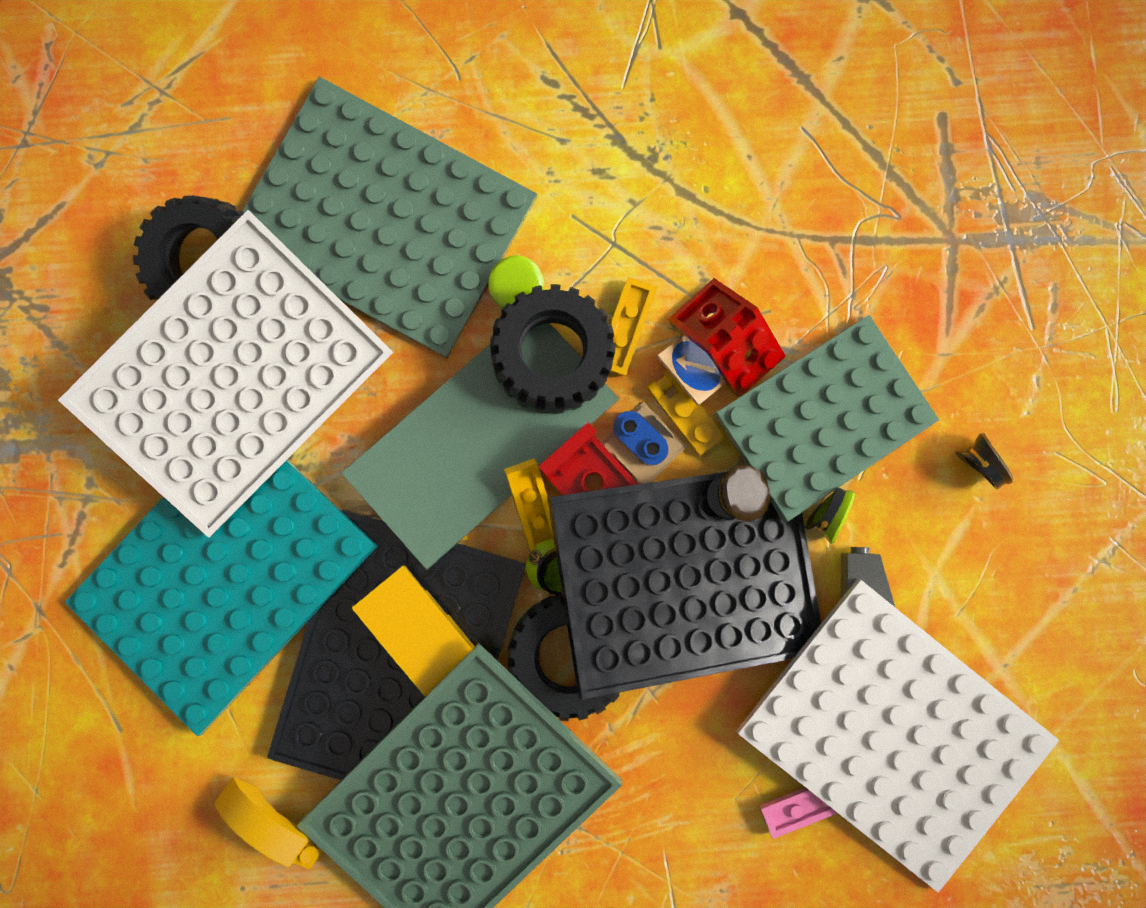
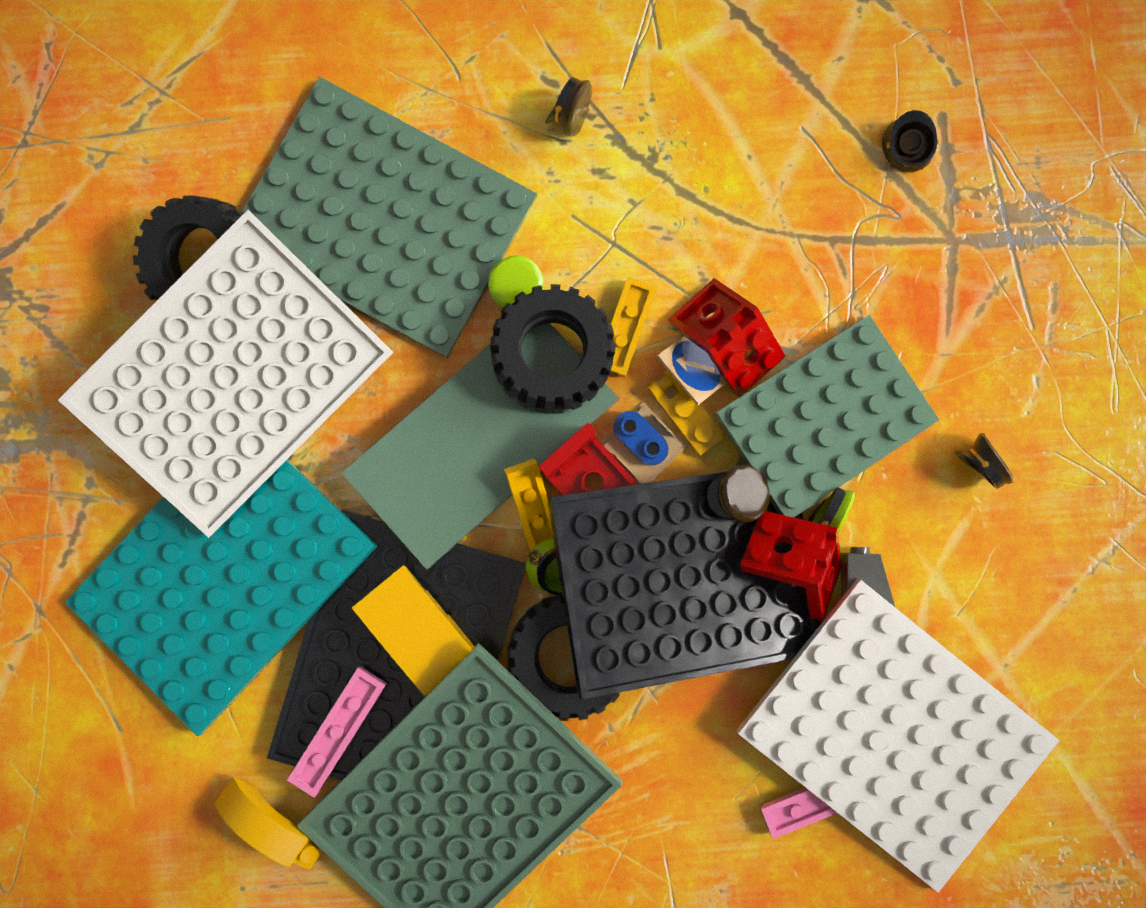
none -> bright pink plate [287,667,387,798]
none -> piece [545,77,592,137]
none -> red bracket [740,511,842,622]
none -> dark brown piece [882,110,939,173]

